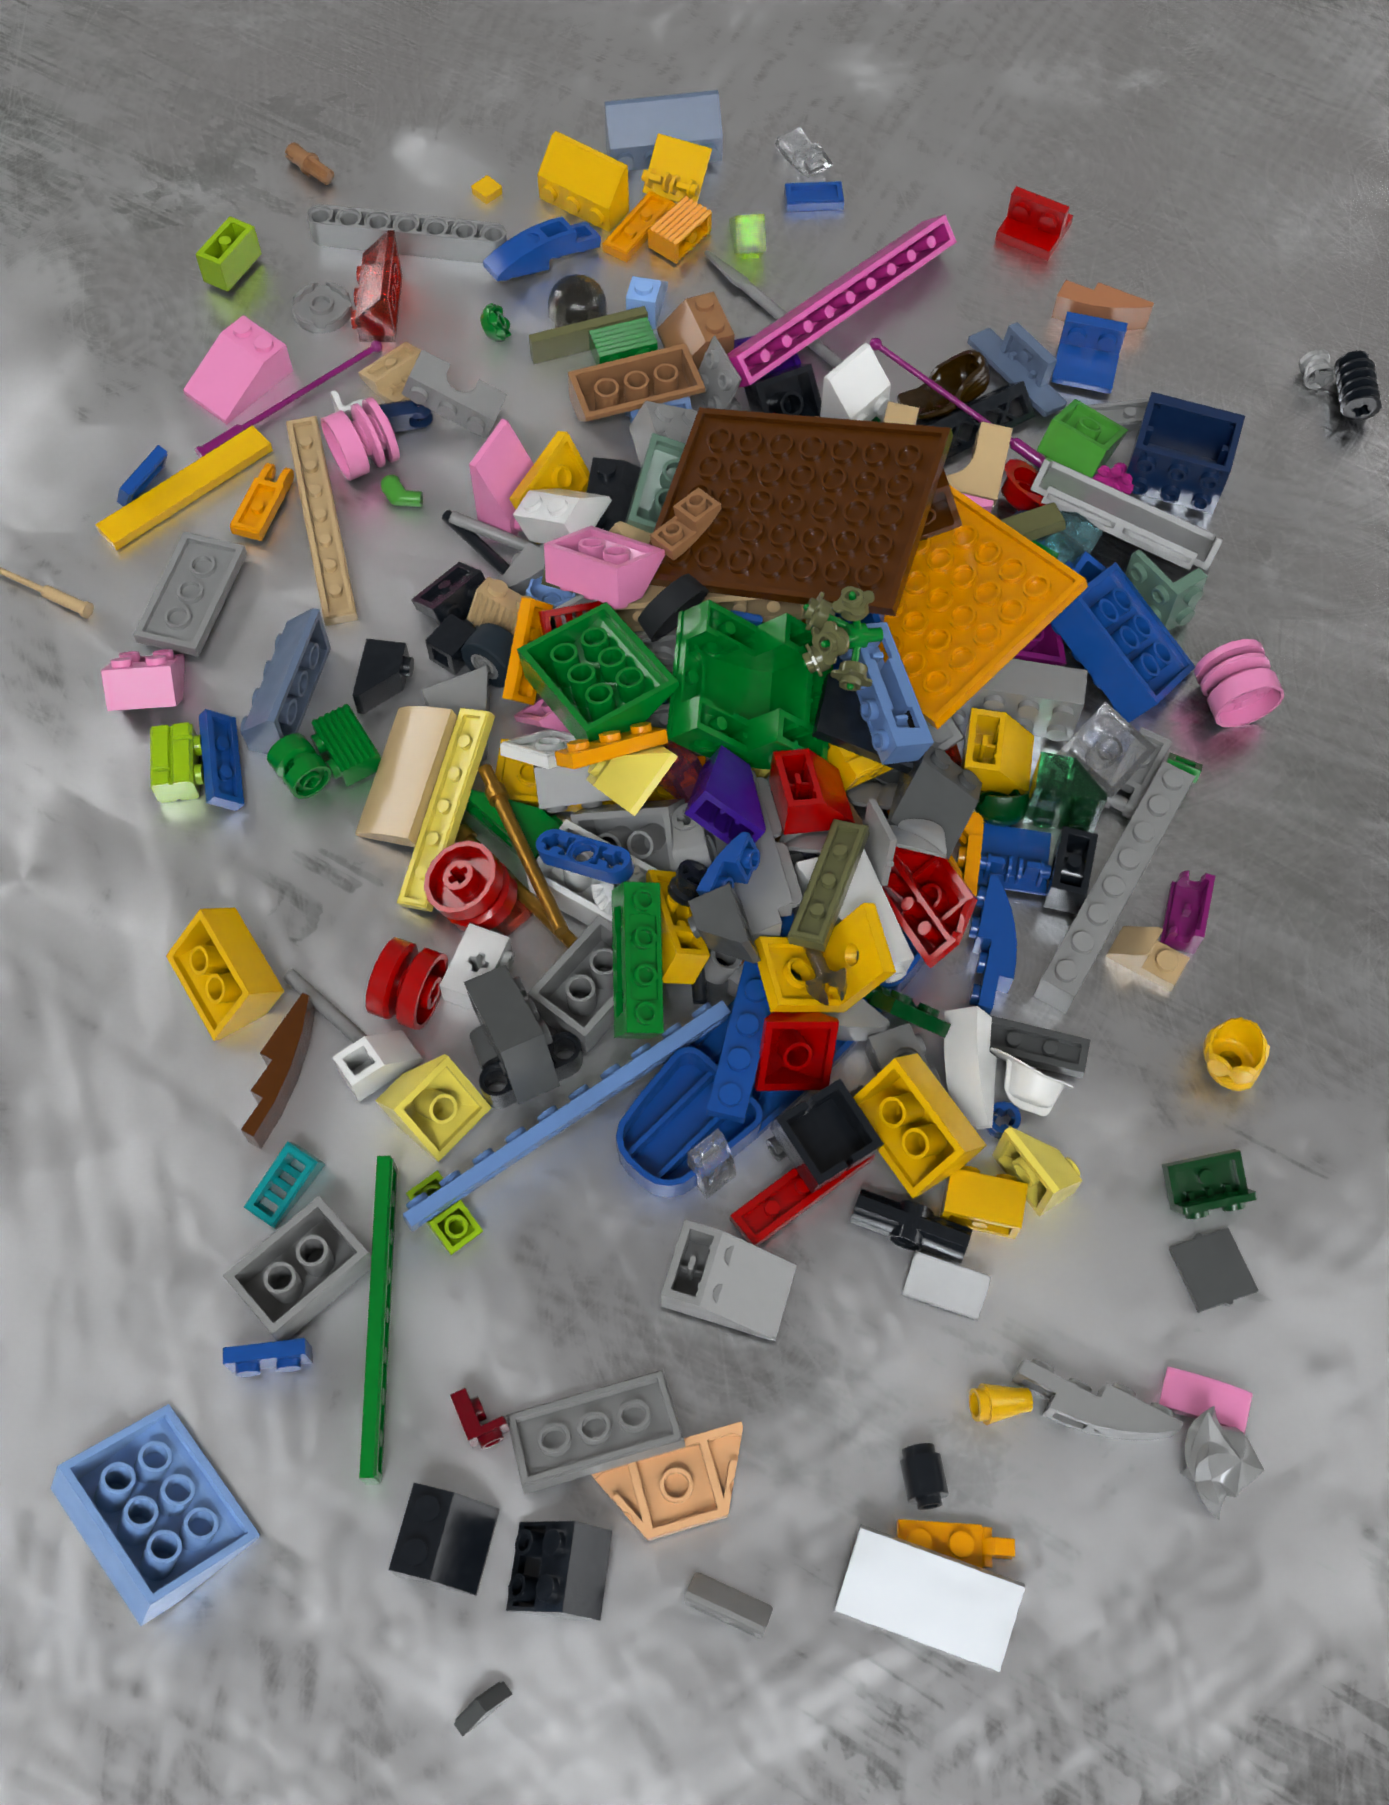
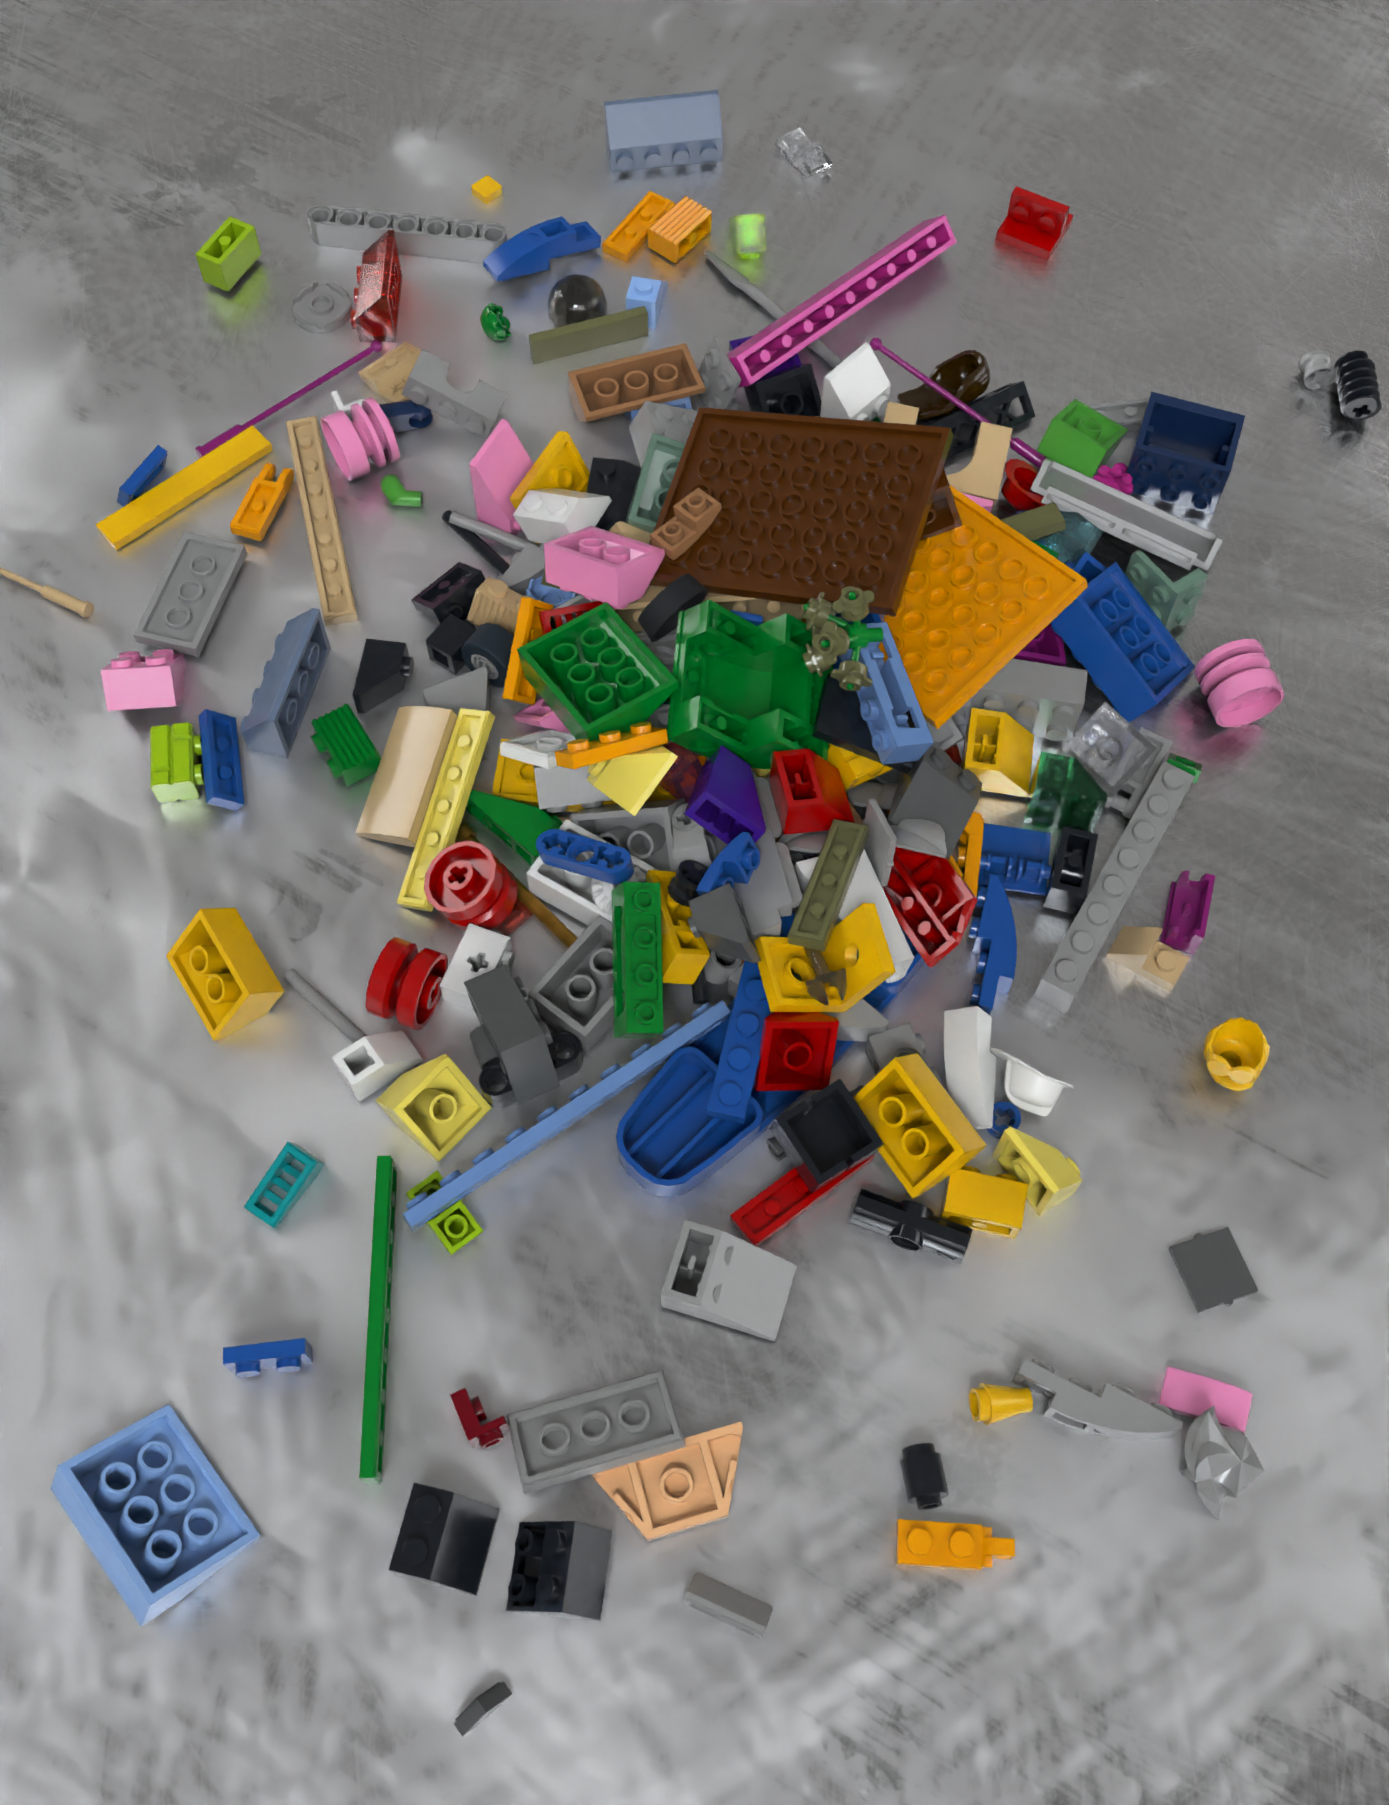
bright pink slope [183,315,293,425] -> none
light grey brick [223,1196,371,1341] -> none
reddish brown slope [241,993,316,1149] -> none
green wheel [267,733,332,799] -> none
medium nougat axle [285,142,334,185] -> none
pearl gold bar [478,764,569,936] -> none
yellow slope [537,131,629,232] -> none
green brick [589,317,658,365] -> none
yellow hinge [641,133,712,203] -> none
medium nougat slope [657,292,735,370] -> none
clear slope [687,1129,736,1199] -> none
blue tile [784,181,844,212] -> none
tile [834,1524,1025,1672] -> none
dark green plate [863,985,951,1038] -> none
slope [902,1251,991,1321] -> none
sand blue bracket [967,322,1067,417] -> none
dark green hair [975,789,1029,827] -> none
dark grey plate [990,1015,1090,1079] -> none
nougat slope [1051,280,1154,330] -> none
blue bracket [1051,311,1128,394] -> none
dark green bracket [1162,1149,1257,1219] -> none

